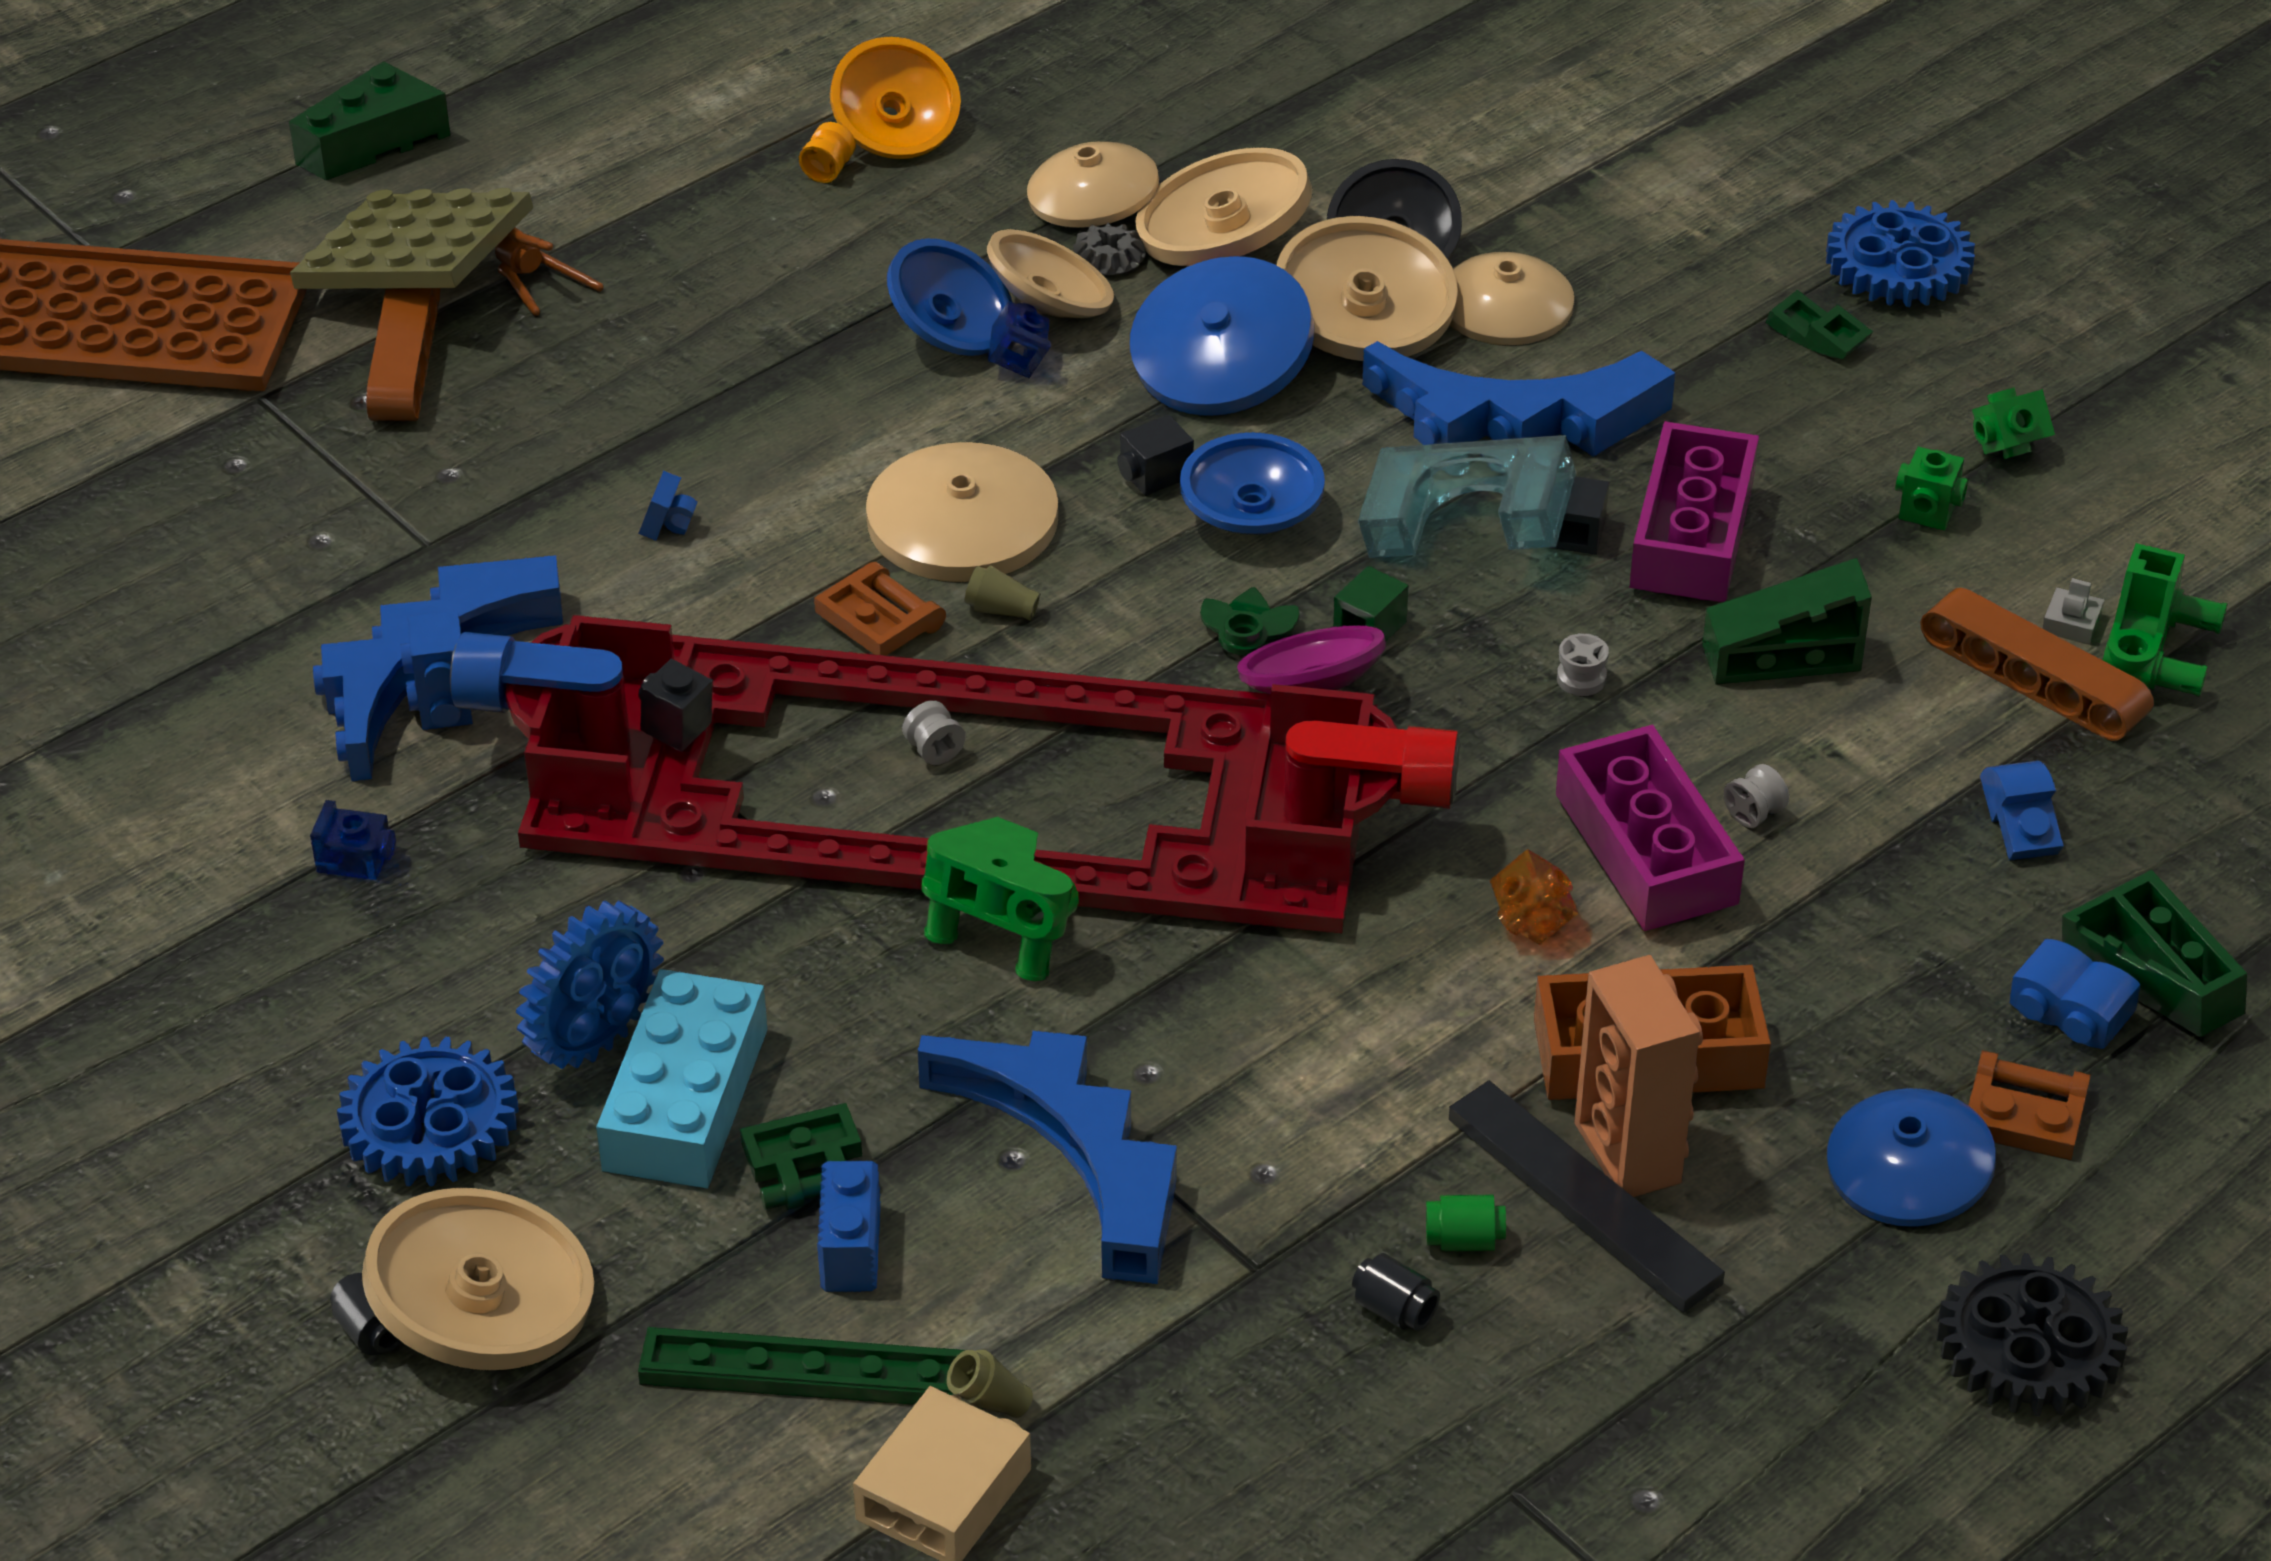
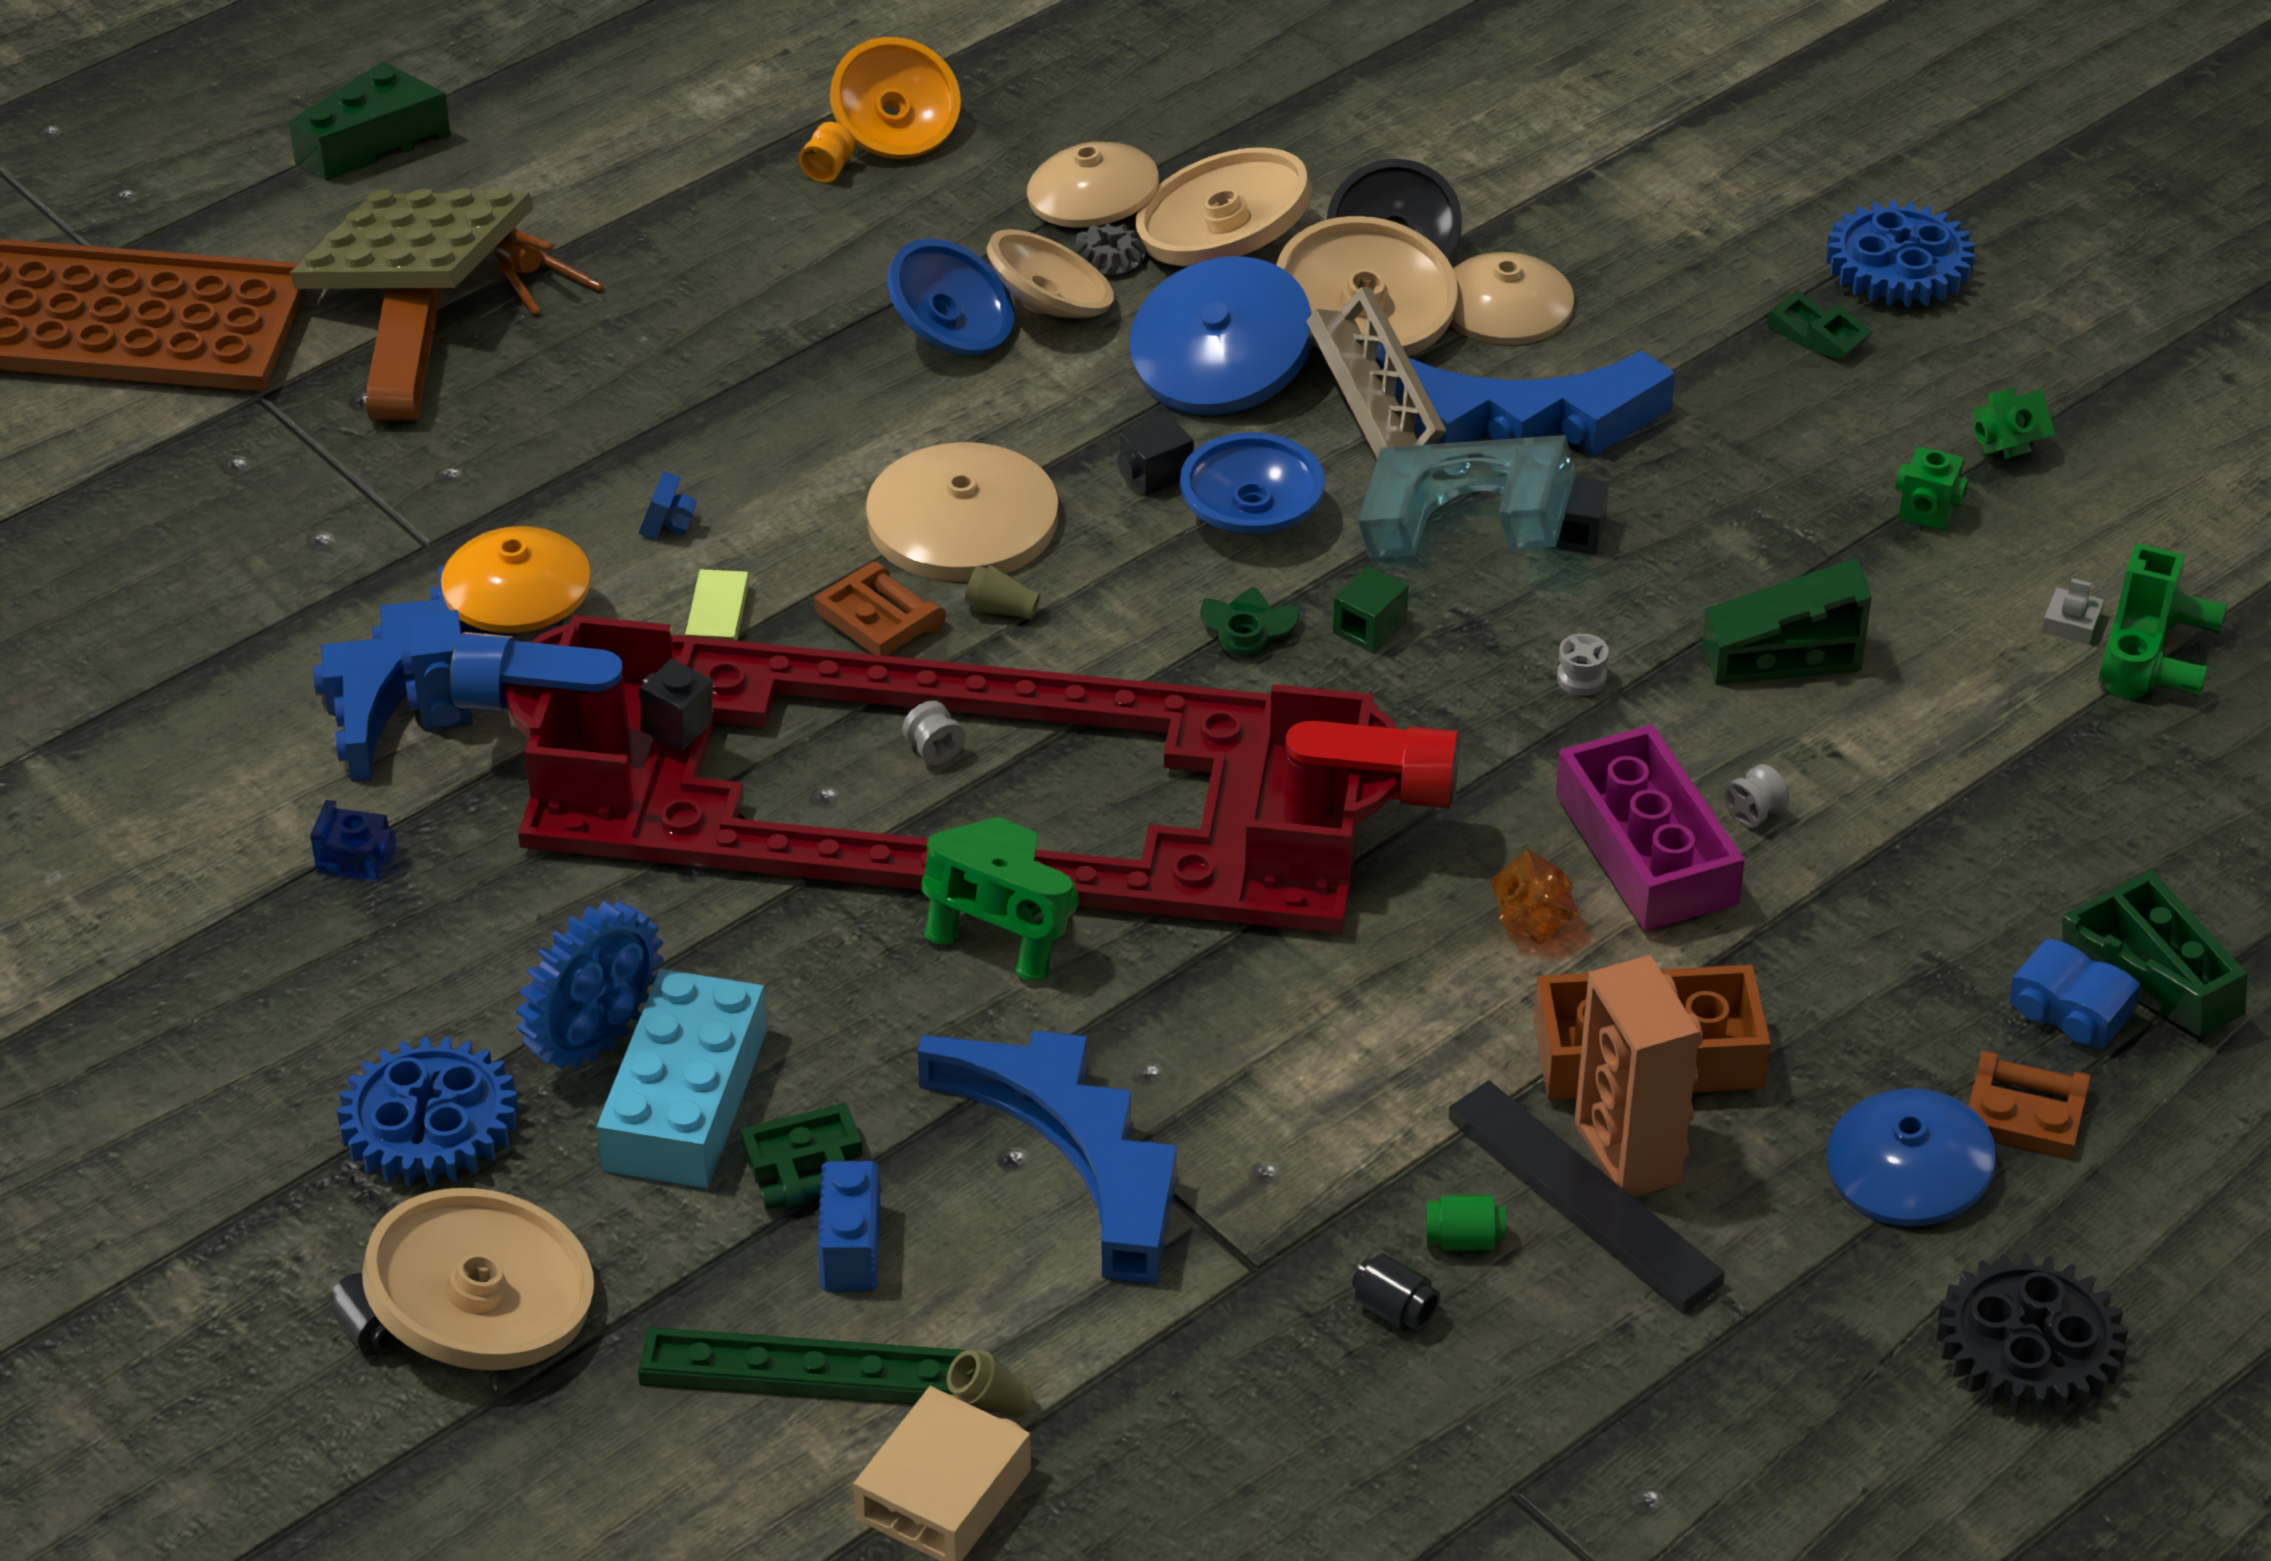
clear blue brick [988,301,1051,379] -> none
magenta dish [1237,626,1386,694] -> none
magenta brick [1629,421,1759,602] -> none
dark orange beam [1920,588,2154,741] -> none
blue brick [1980,761,2064,861] -> none
none -> light orange dish [441,526,591,633]
none -> yellowish green tile [685,569,749,641]
none -> dark tan fence [1306,287,1446,468]

